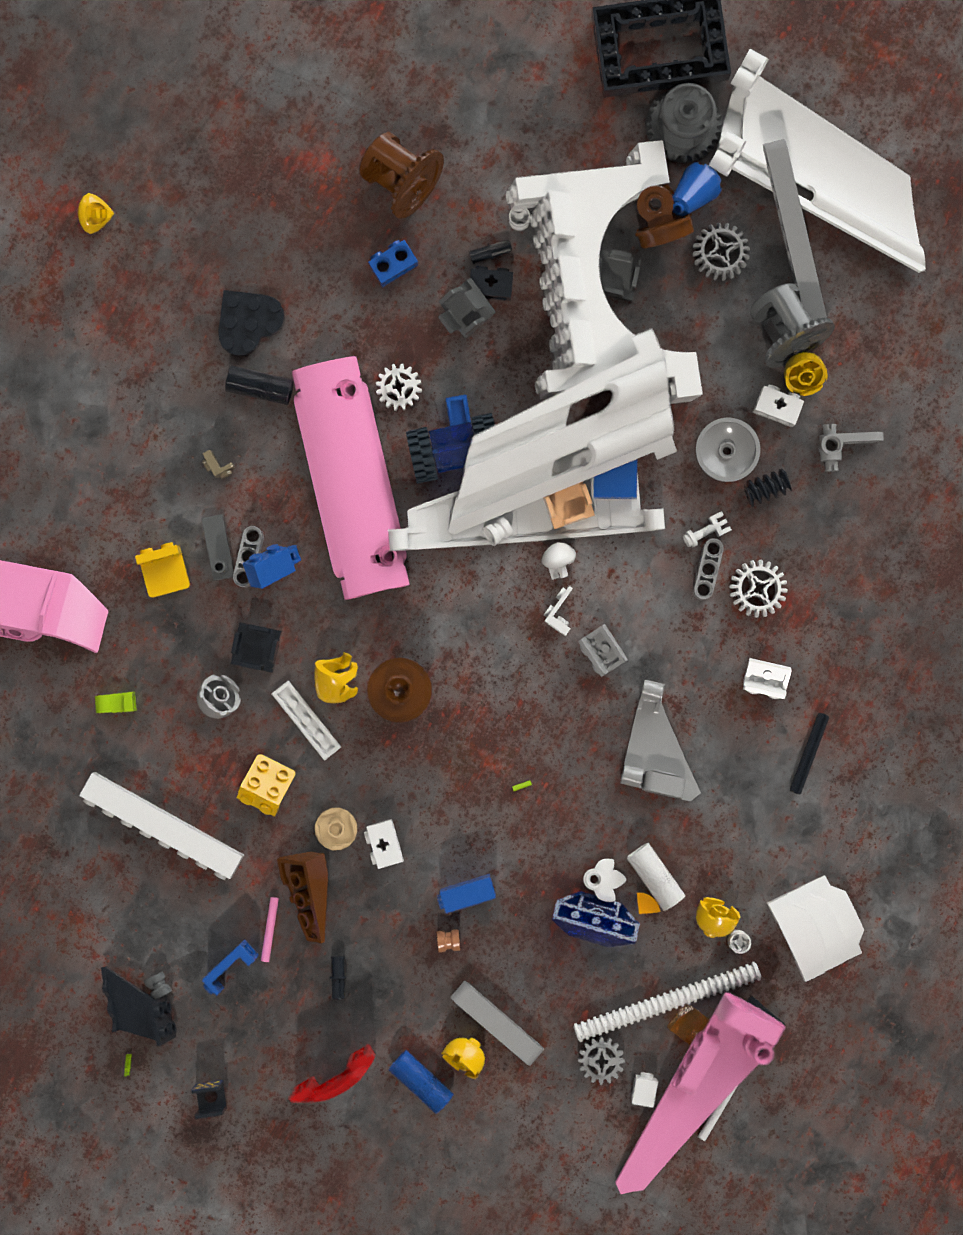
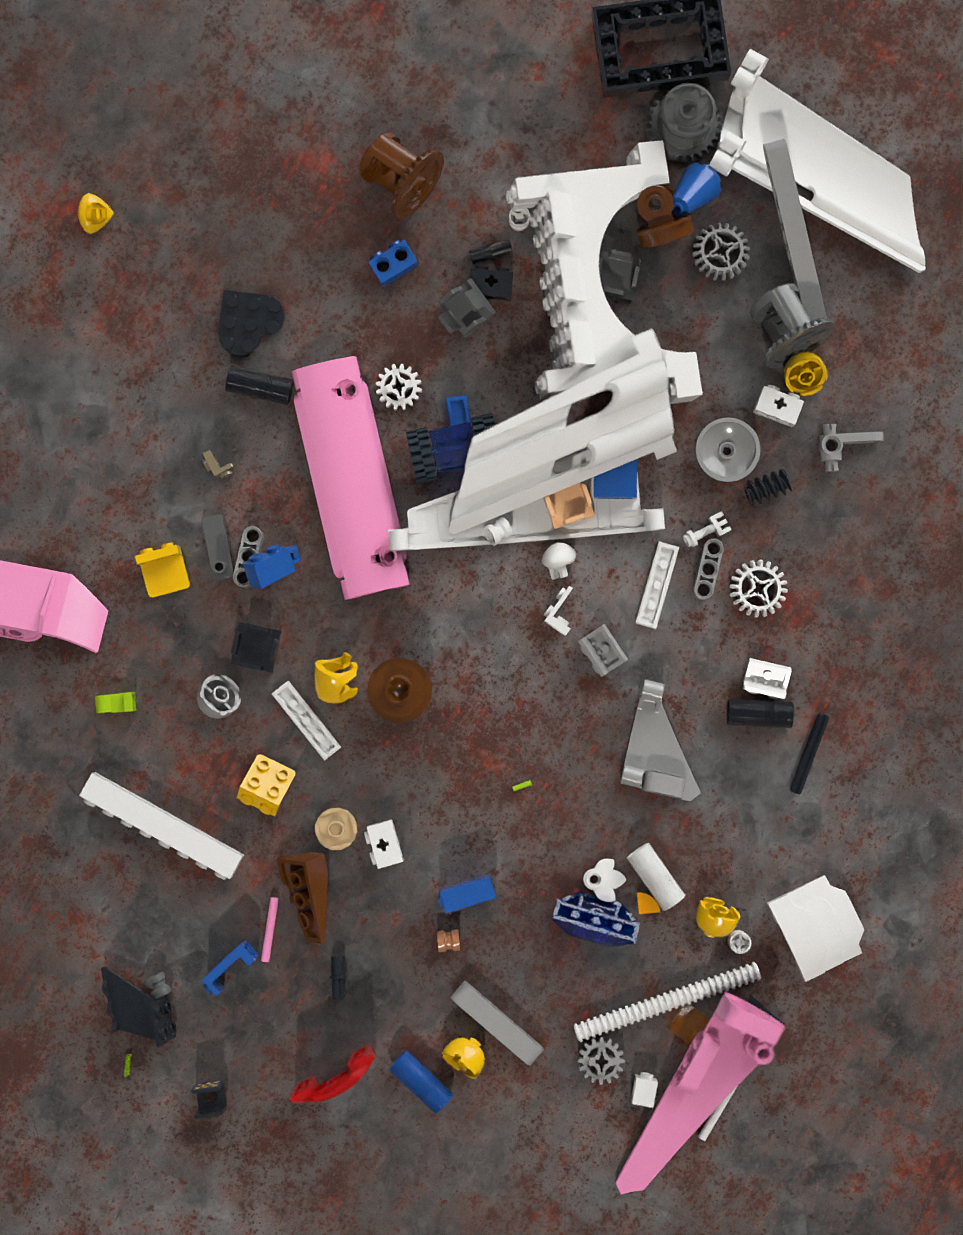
none -> white tile [635,541,679,629]
none -> black piece [727,698,794,728]

